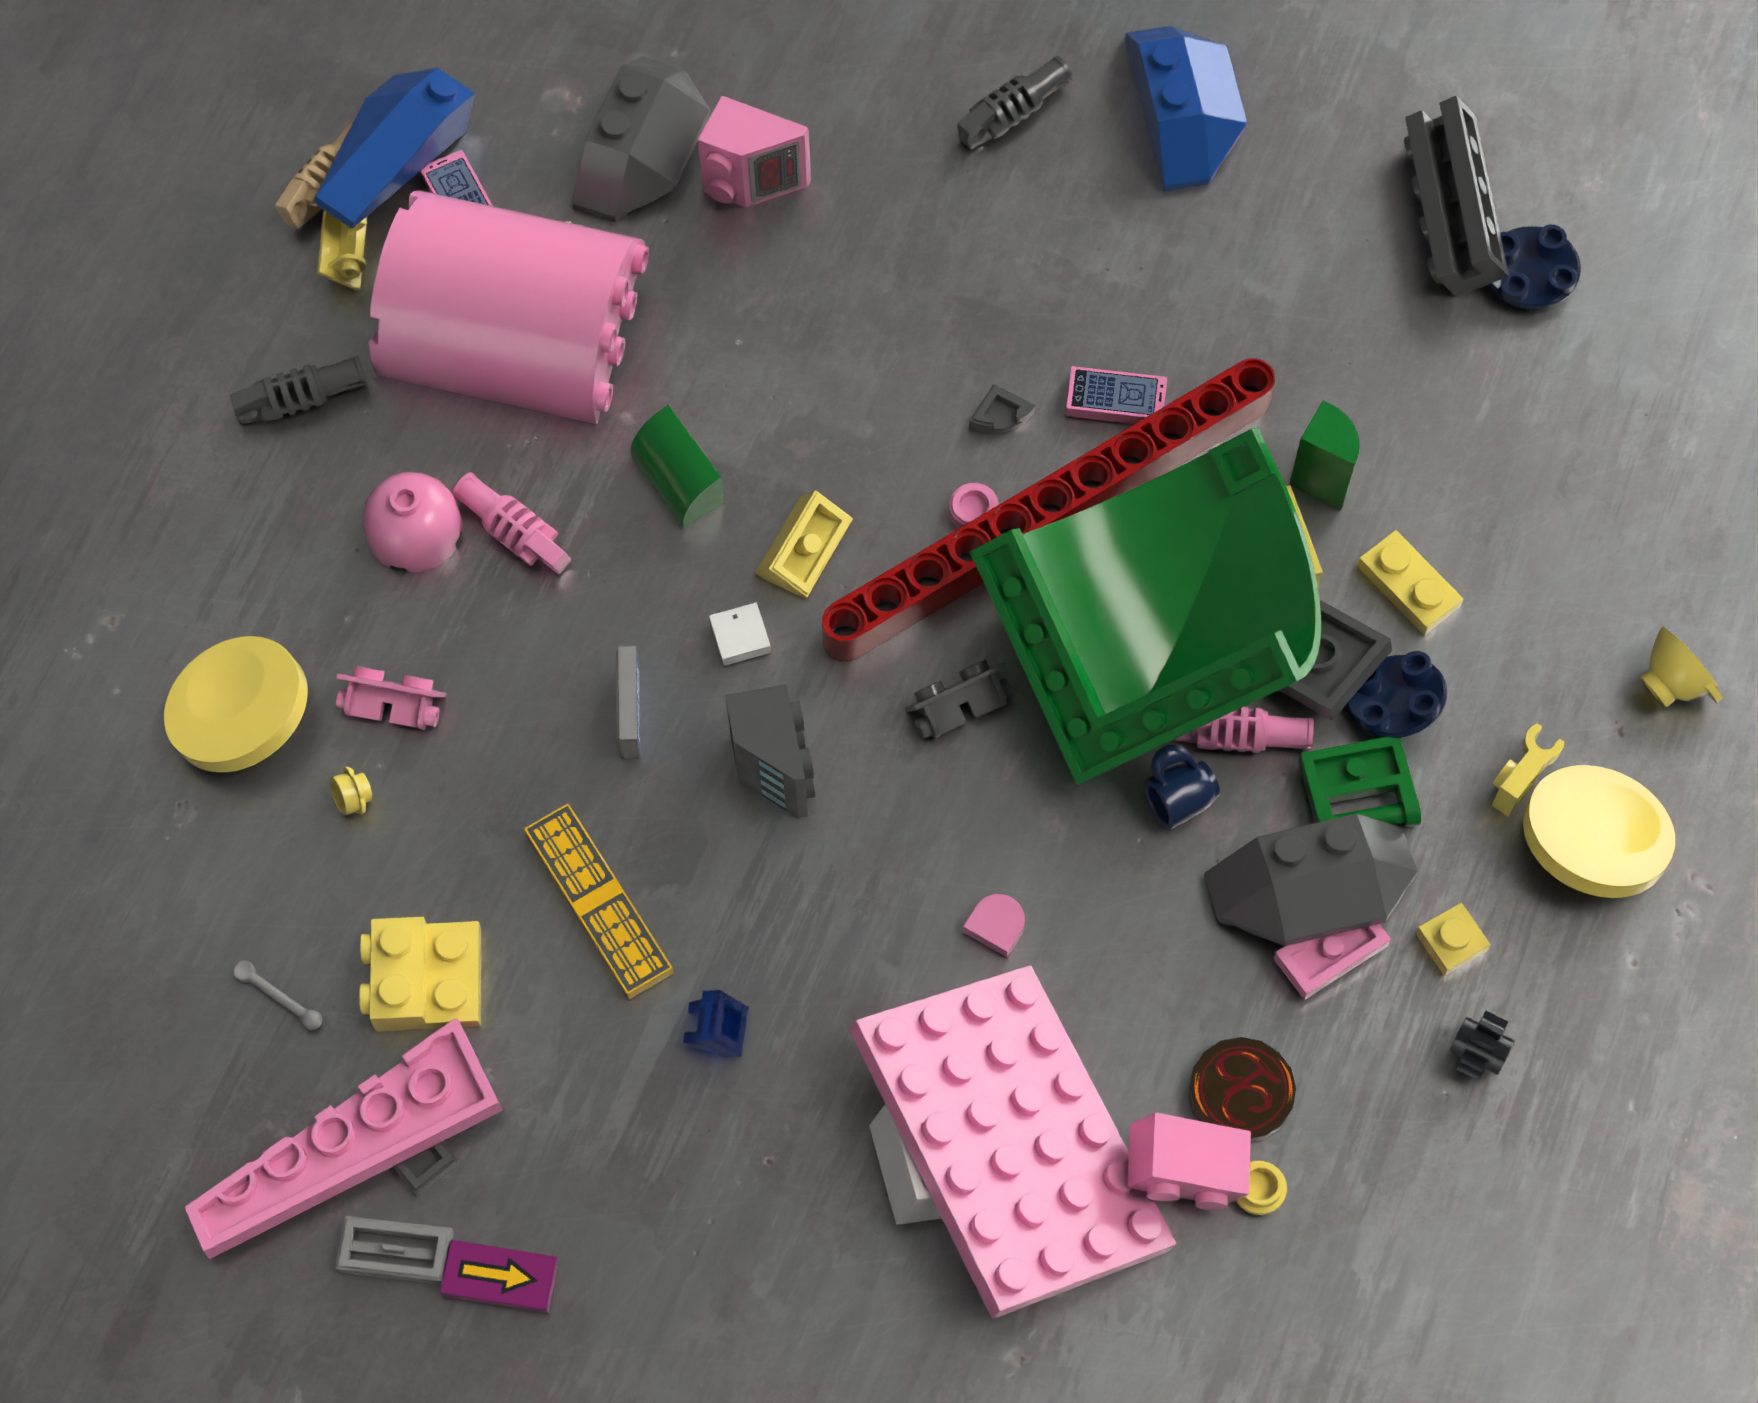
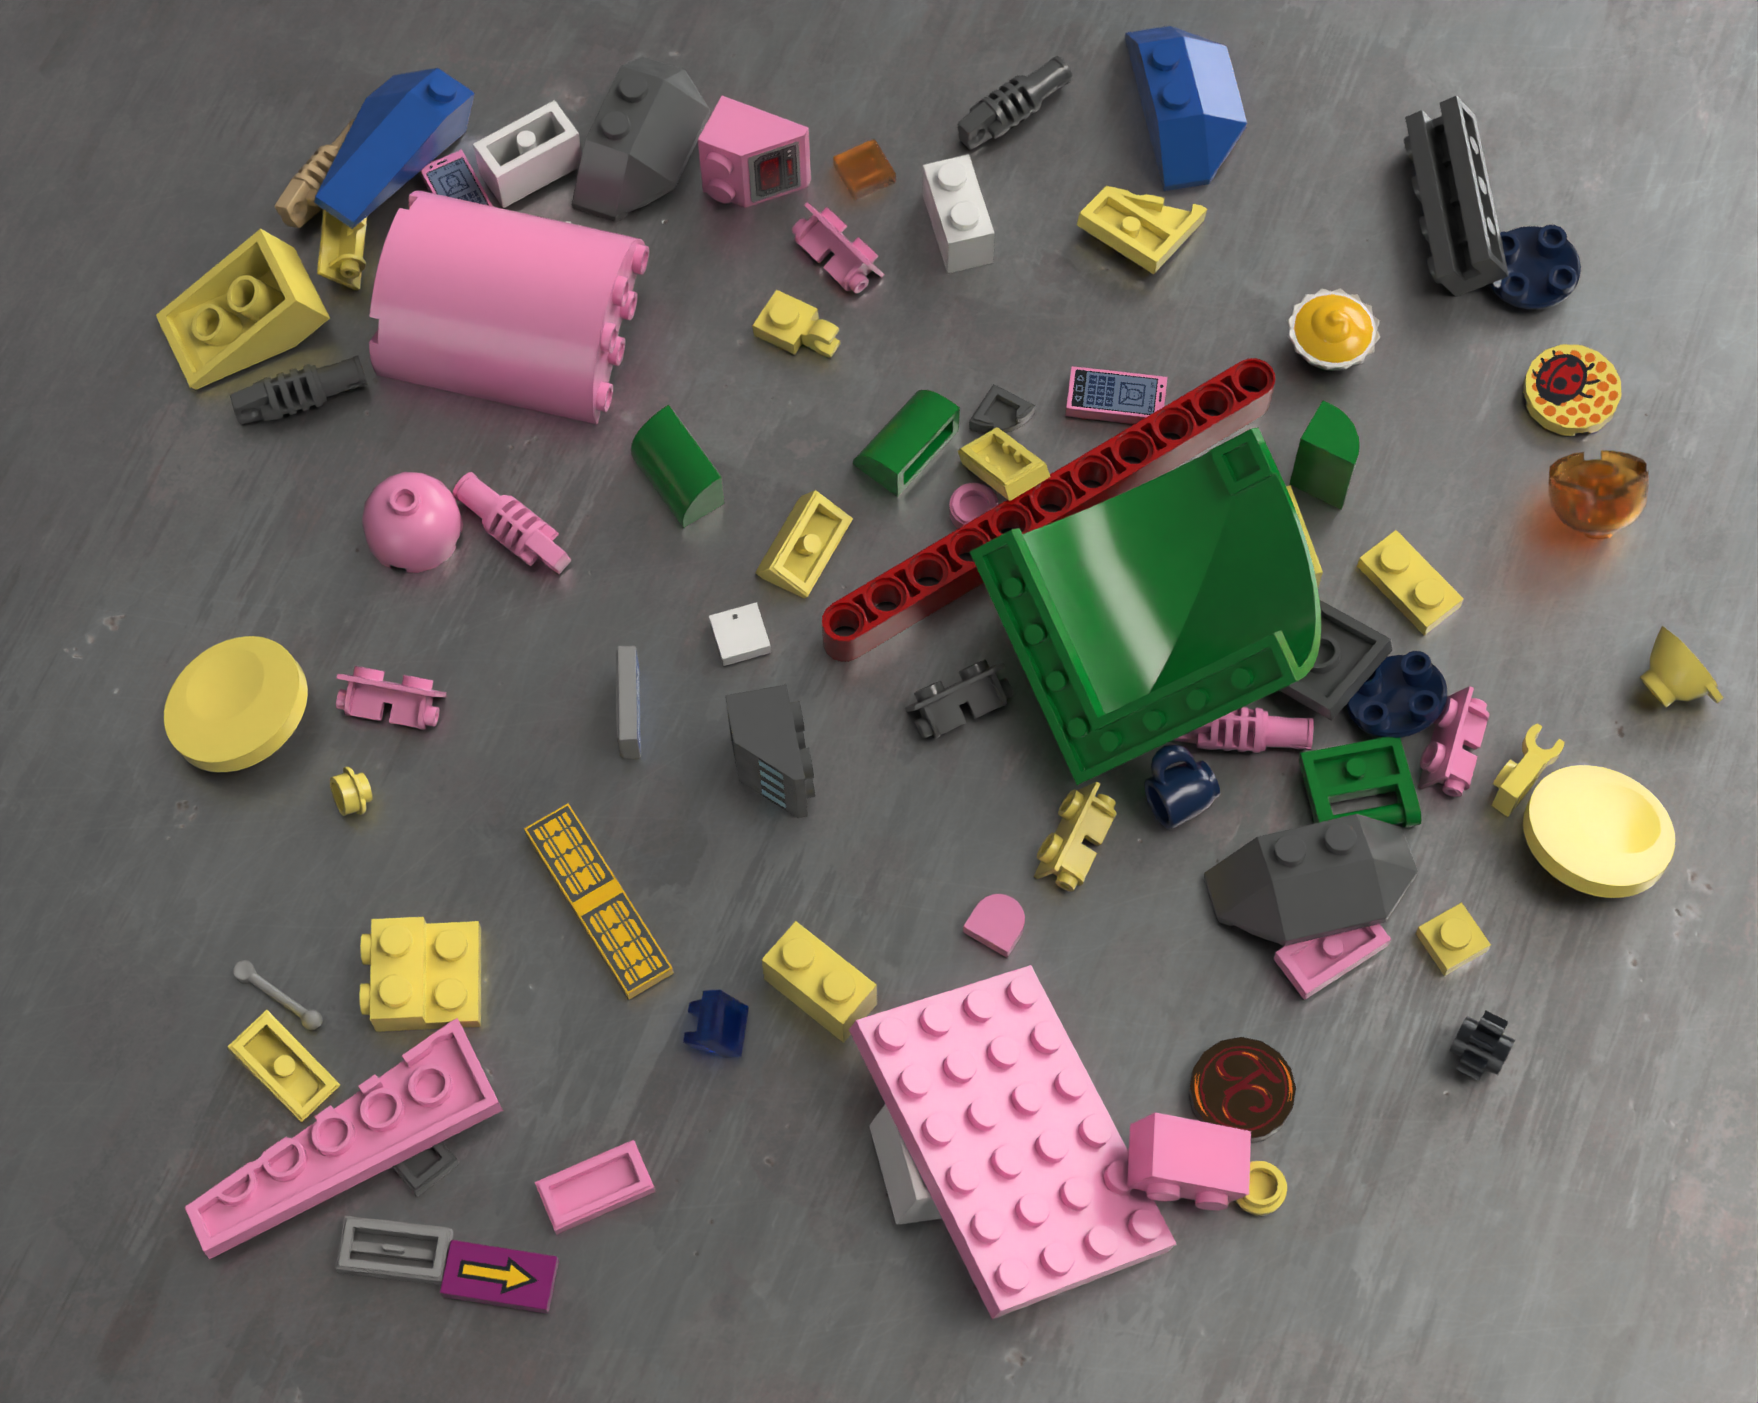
none -> light yellow slope [156,229,330,390]
none -> light yellow slope [227,1010,340,1123]
none -> white brick [473,100,582,208]
none -> bright pink tile [535,1140,656,1235]
none -> light yellow plate [752,290,841,358]
none -> light yellow brick [762,921,877,1043]
none -> bright pink hinge [792,202,885,294]
none -> clear orange tile [833,139,896,201]
none -> green brick [853,390,960,497]
none -> white brick [923,154,995,273]
none -> light yellow plate [958,427,1050,501]
none -> light yellow hinge [1033,782,1117,892]
none -> light yellow wing [1077,186,1207,274]
none -> yellow piece [1286,288,1381,370]
none -> bright pink hinge [1418,686,1490,797]
none -> tile [1523,344,1622,436]
none -> clear orange cylinder [1548,450,1649,540]

